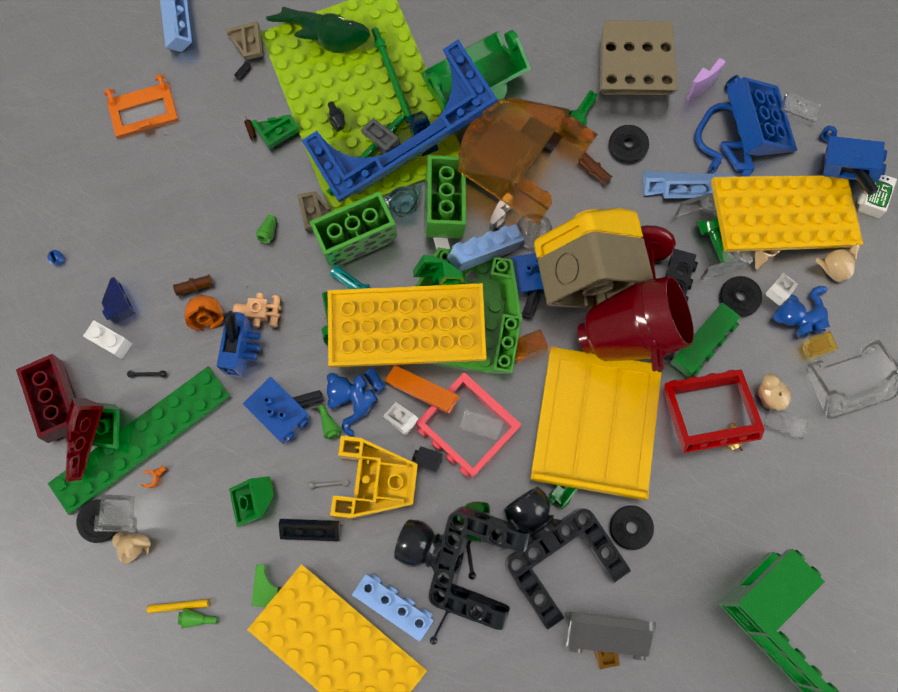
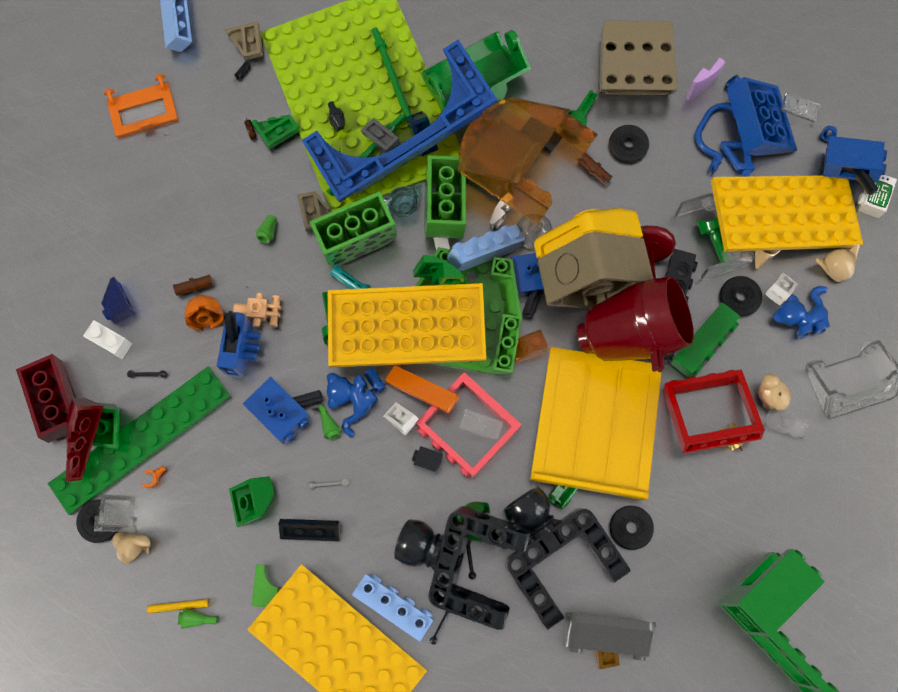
blue hinge [47,250,65,266] -> none
dark green piece [266,7,370,53] -> none
yellow wedge [330,436,418,520] -> none
light blue wedge [643,171,735,198] -> none
clear yellow brick [803,331,839,360] -> none

